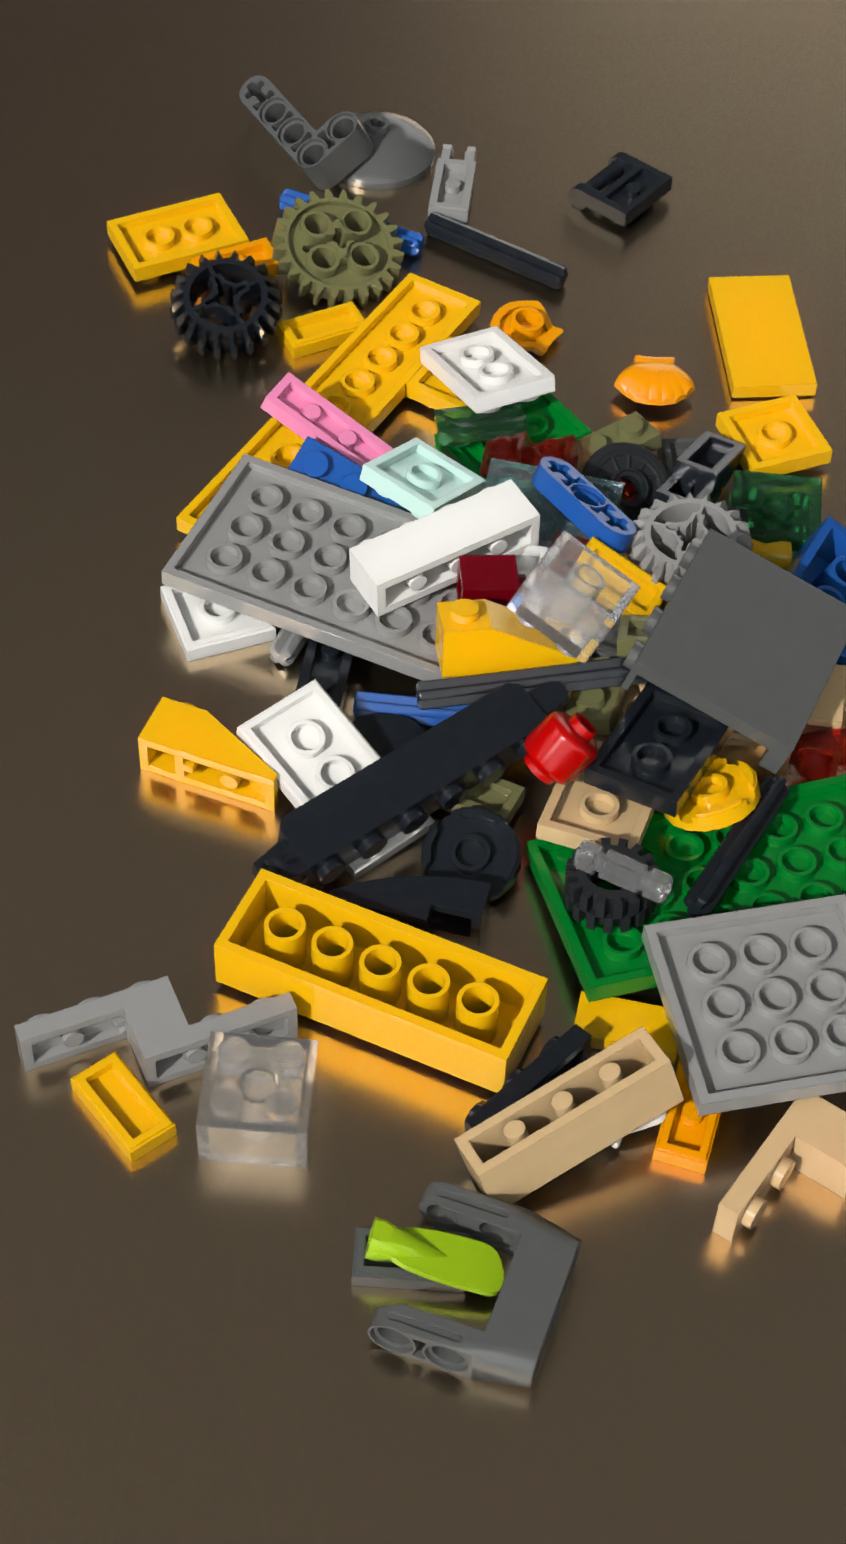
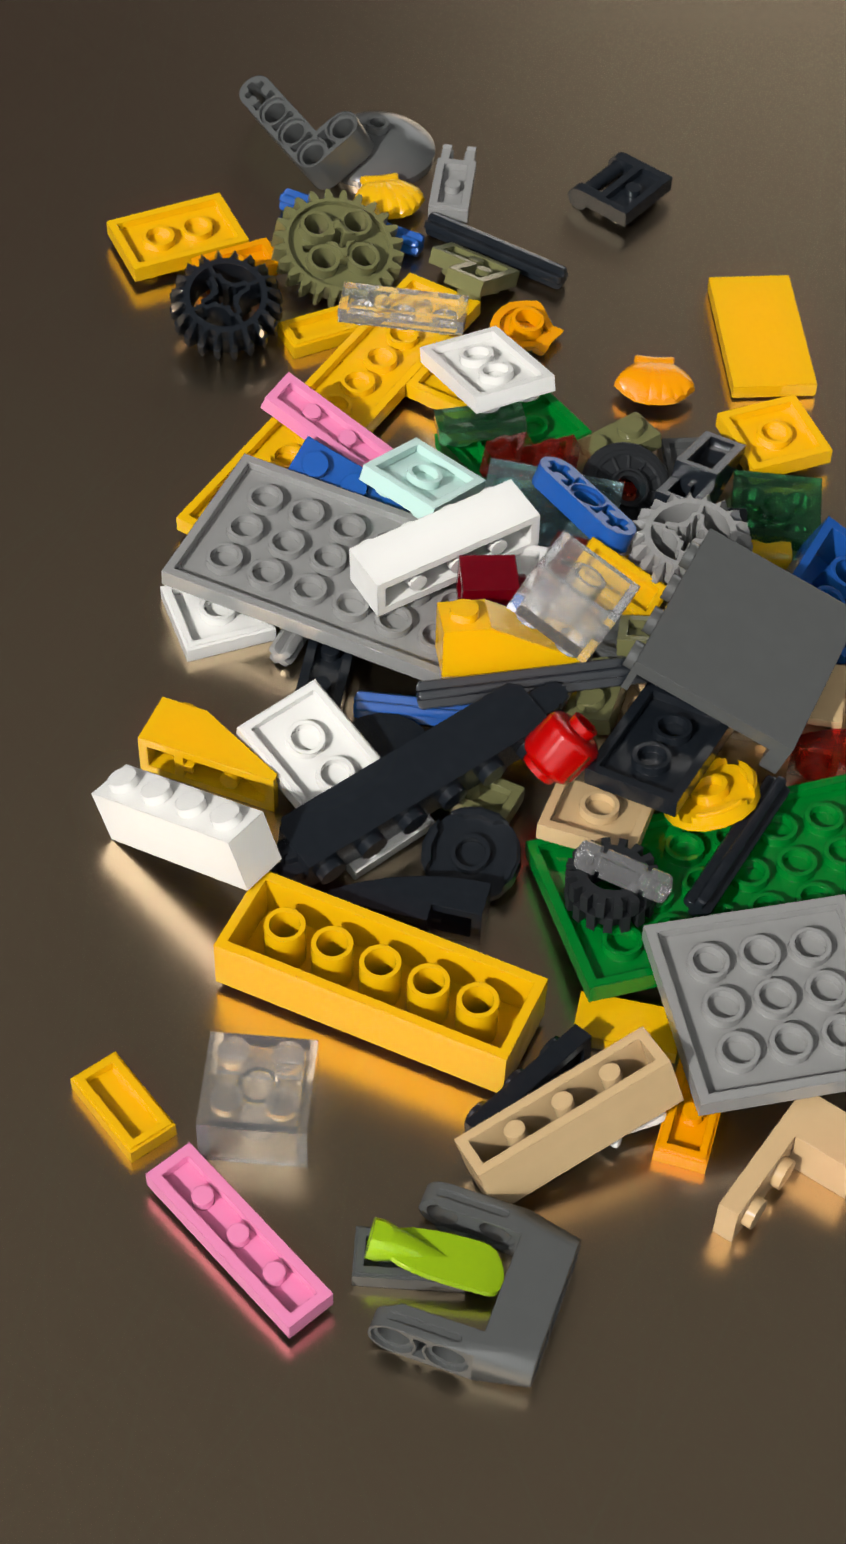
light grey bracket [14,976,298,1088] -> none
none -> white brick [91,764,282,891]
none -> bright pink plate [146,1142,333,1339]
none -> clear plate [338,282,469,336]
none -> yellow animal [353,173,425,220]
none -> olive plate [428,242,520,300]

